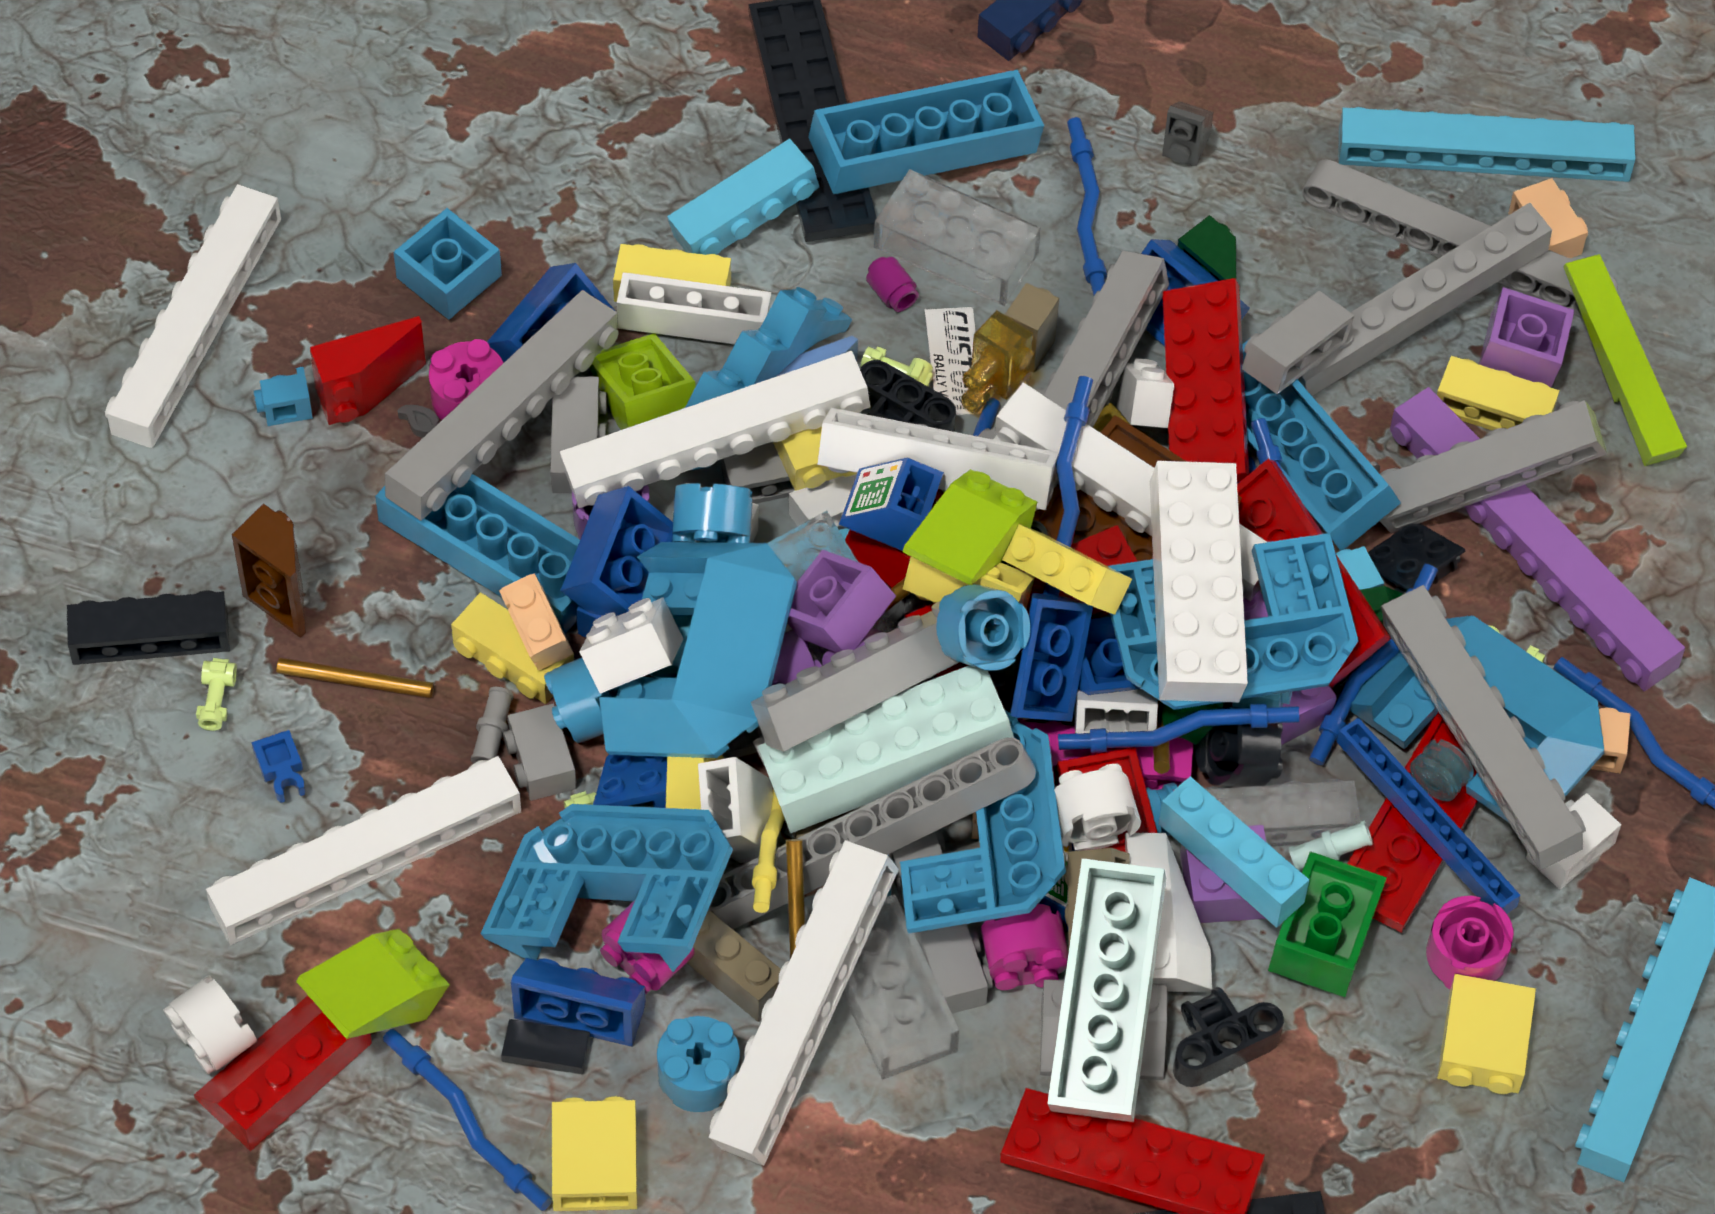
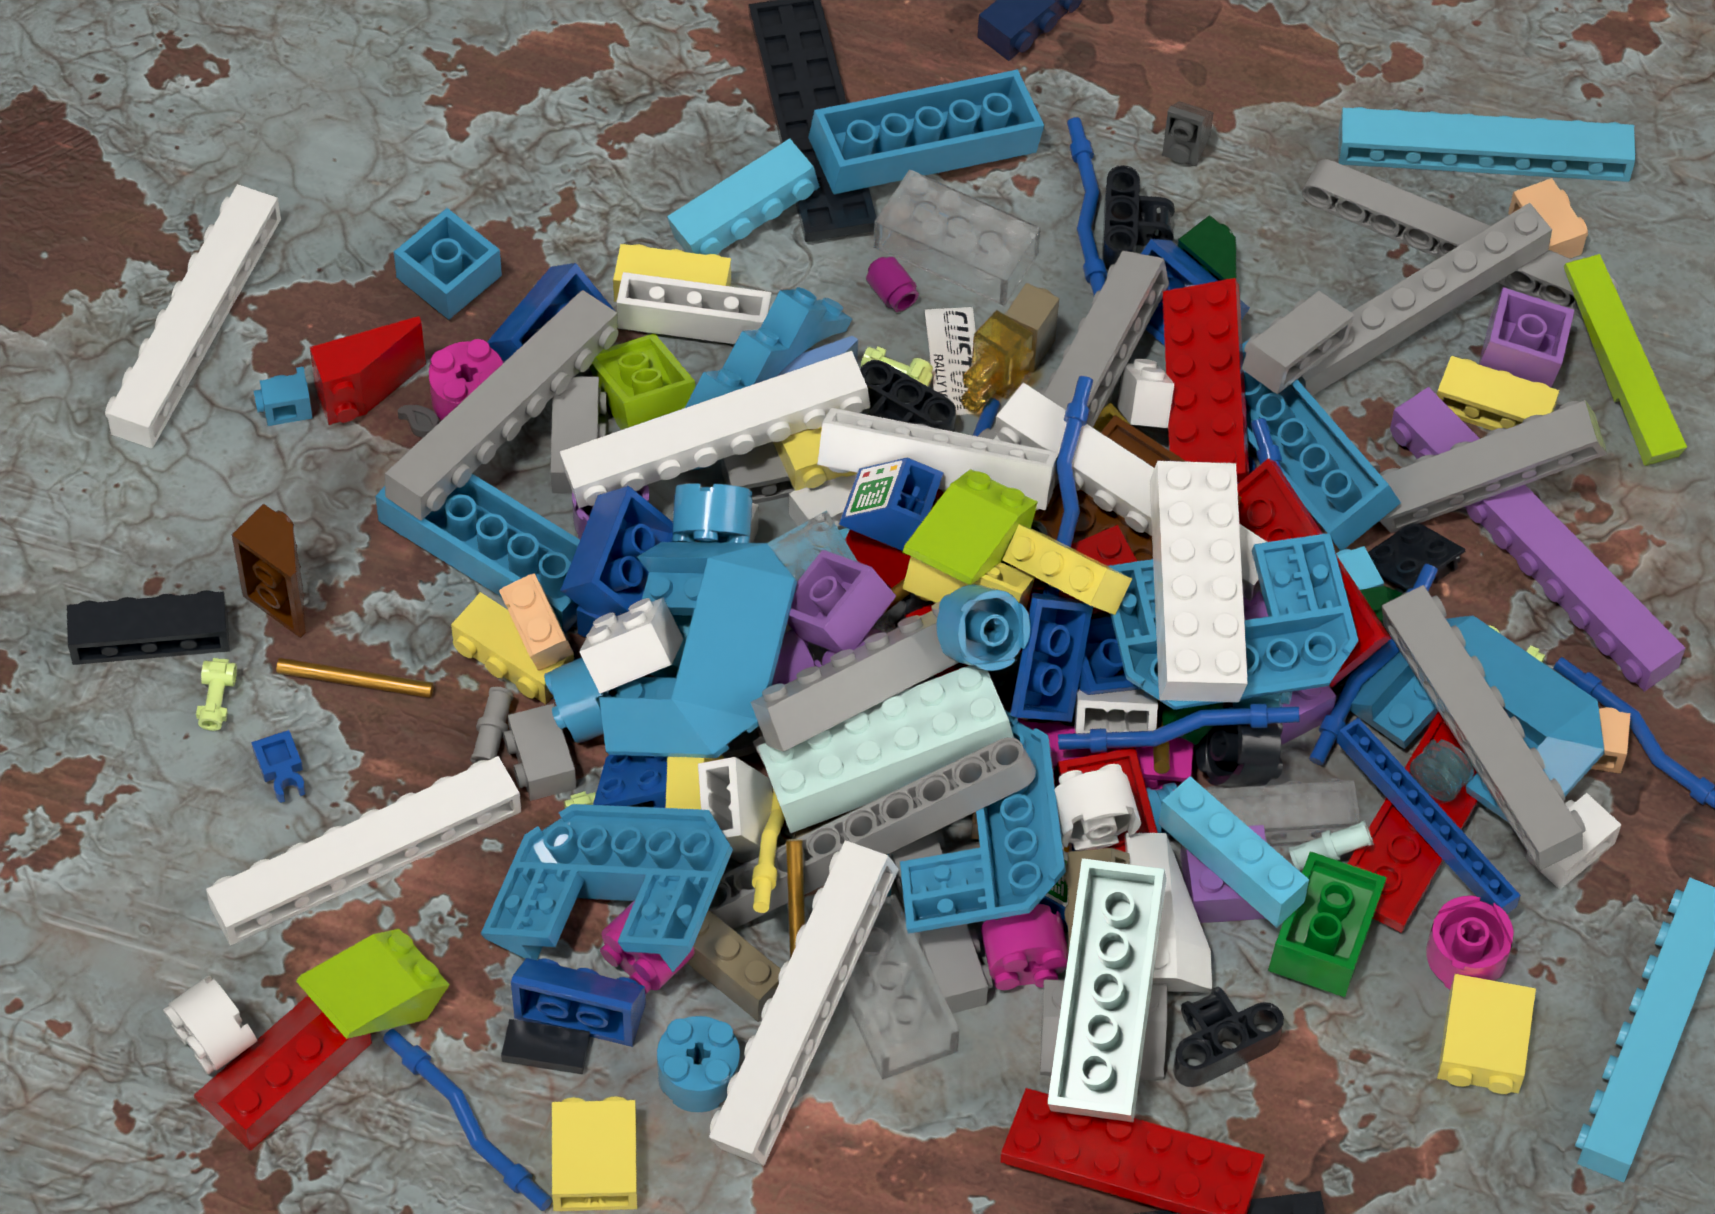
none -> black piece [1102,165,1175,270]

